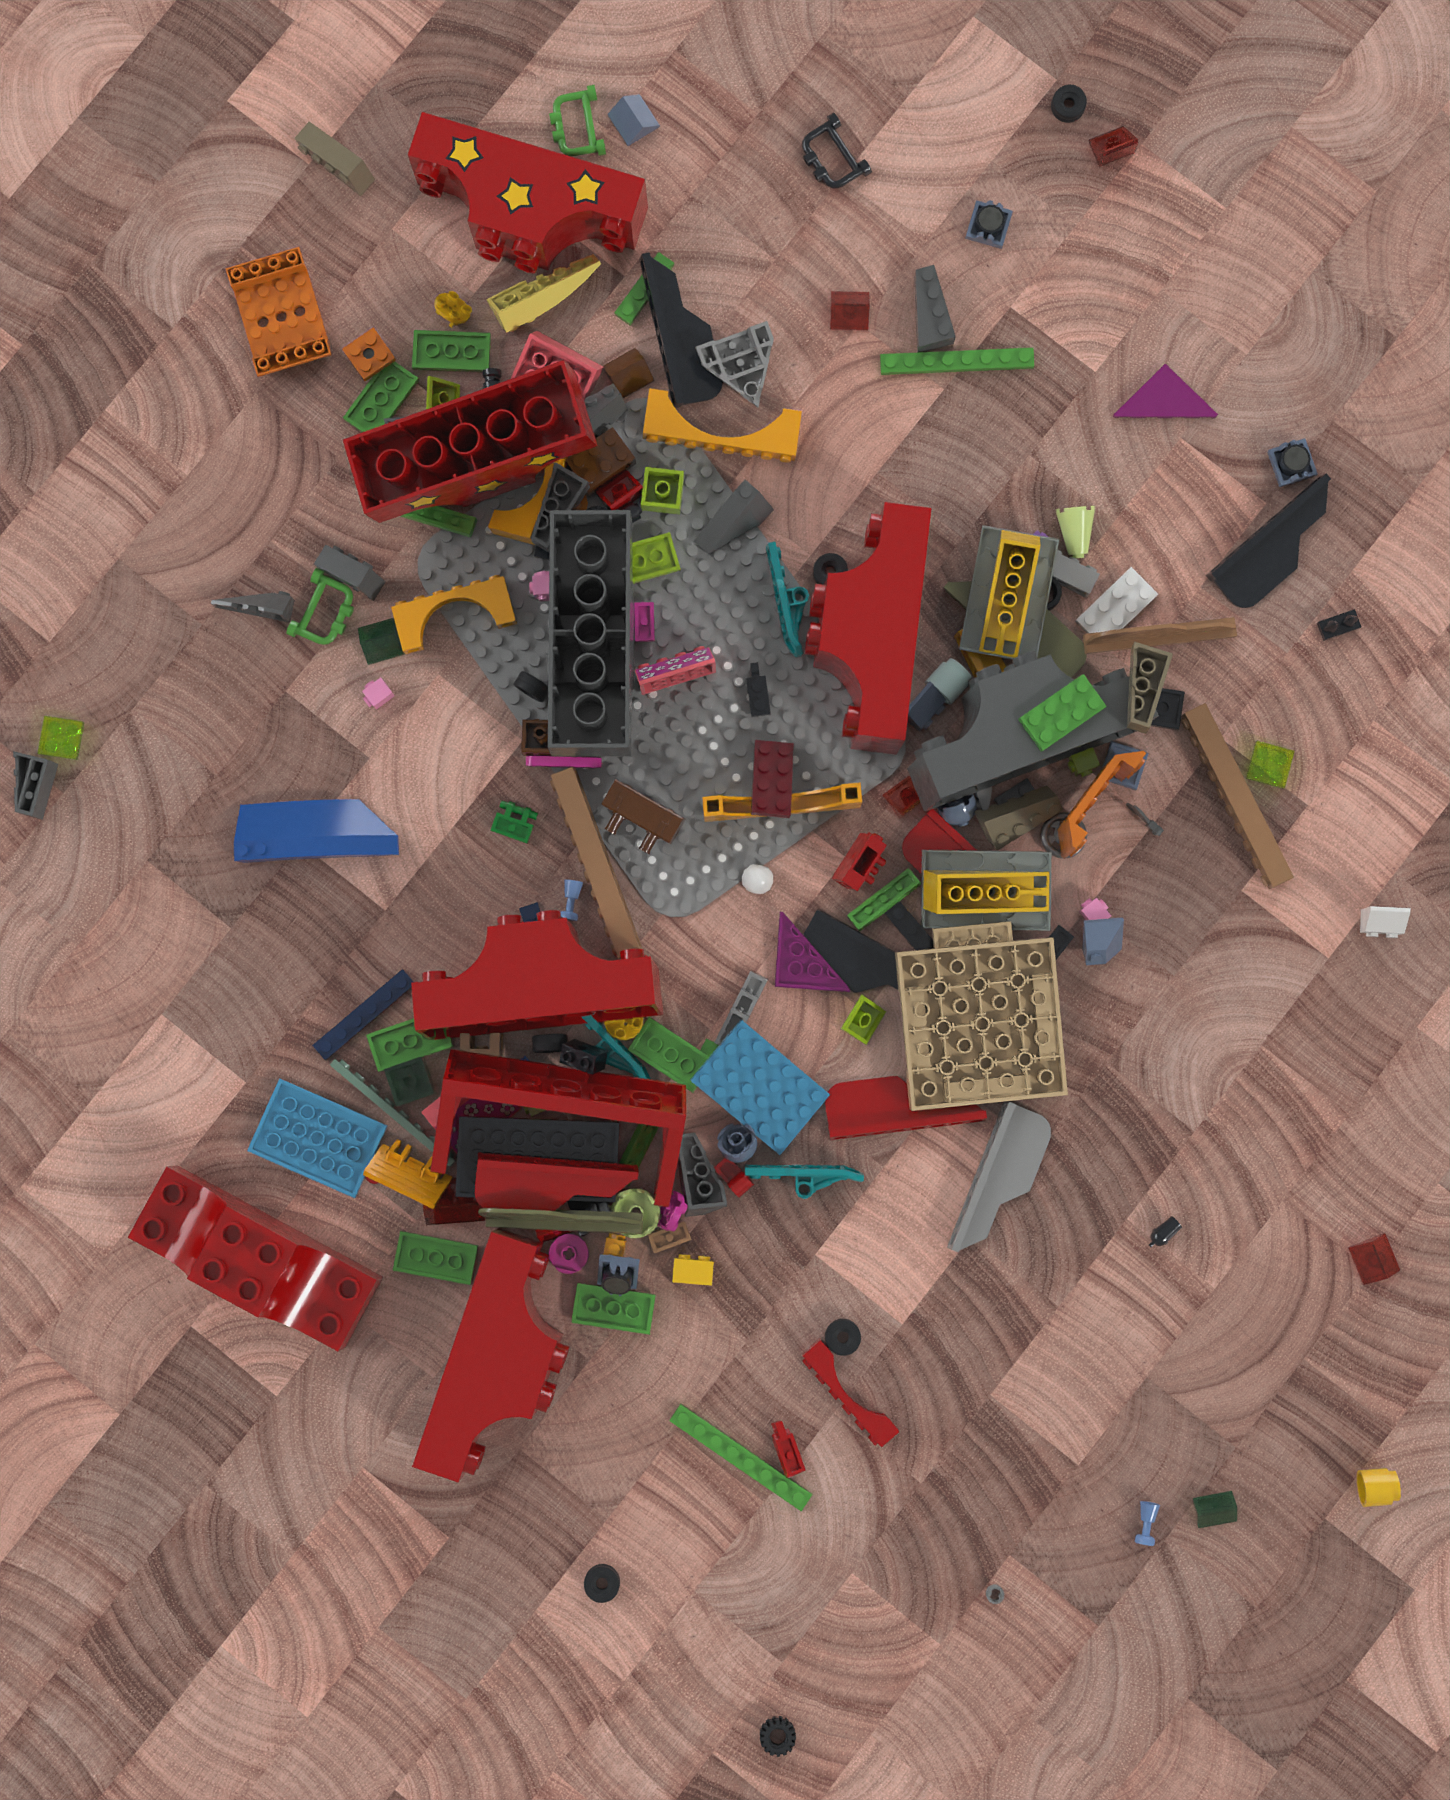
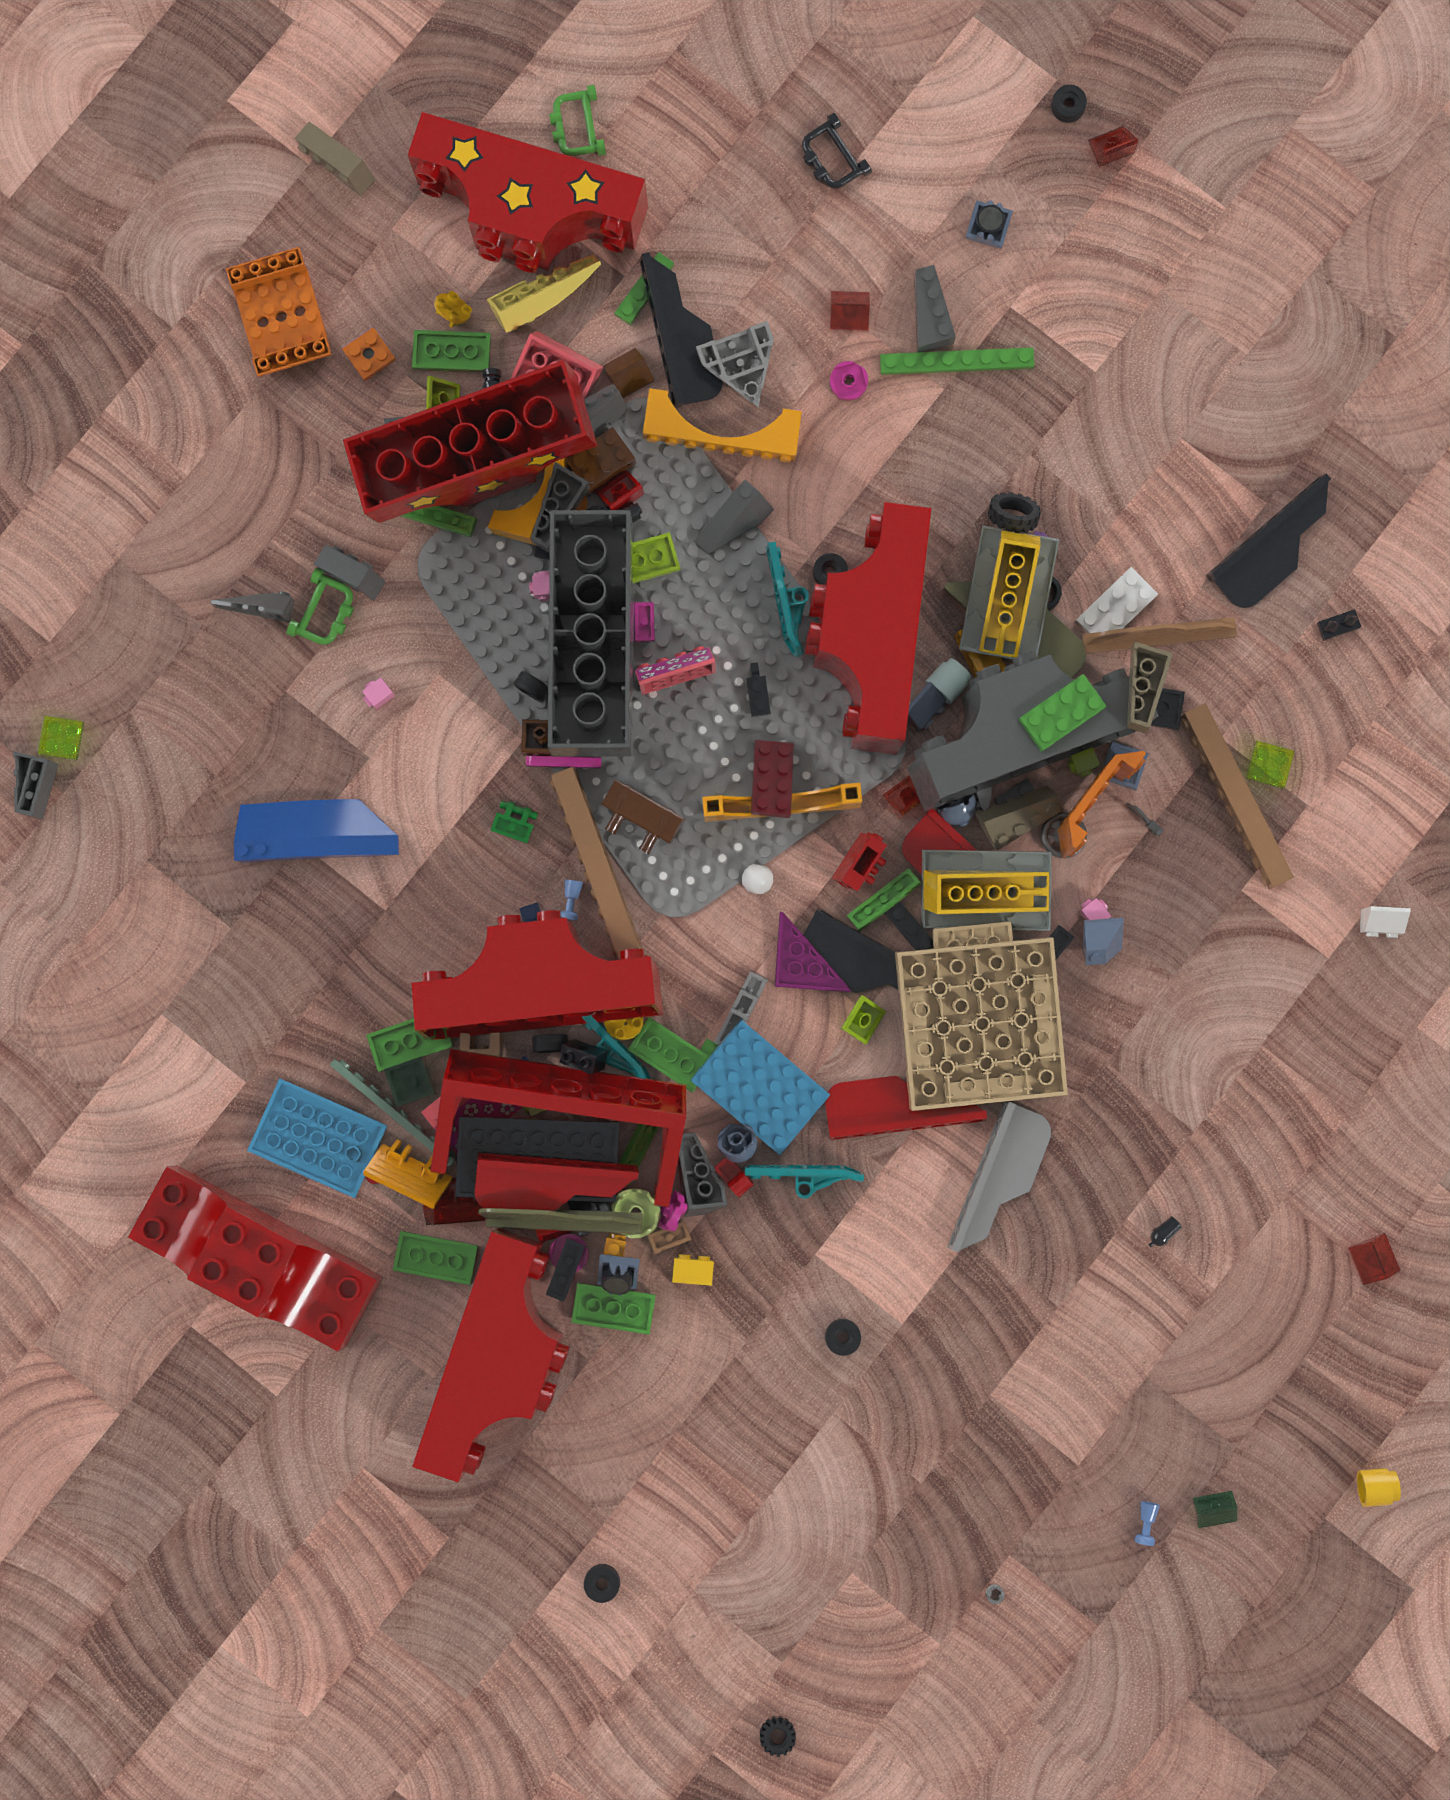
dark blue plate [312,969,414,1060] -> none
bright green plate [343,361,419,432] -> none
clear green slope [358,618,405,665] -> none
light orange arch [391,575,517,655] -> none
sand blue slope [608,94,660,146] -> none
lime brick [641,467,684,515] -> none
bright green plate [669,1403,812,1511] -> none
red hinge [771,1420,806,1478] -> none
red arch [802,1339,899,1448] -> none
light grey brick [1053,550,1100,598] -> none
yellowish green cone [1056,506,1095,558] -> none
magenta tile [1113,363,1218,418] -> none
piece [1267,438,1318,487] -> none
none -> black plate [546,1238,586,1302]
none -> dark pink plate [829,361,868,401]
none -> black tyre [987,492,1041,533]

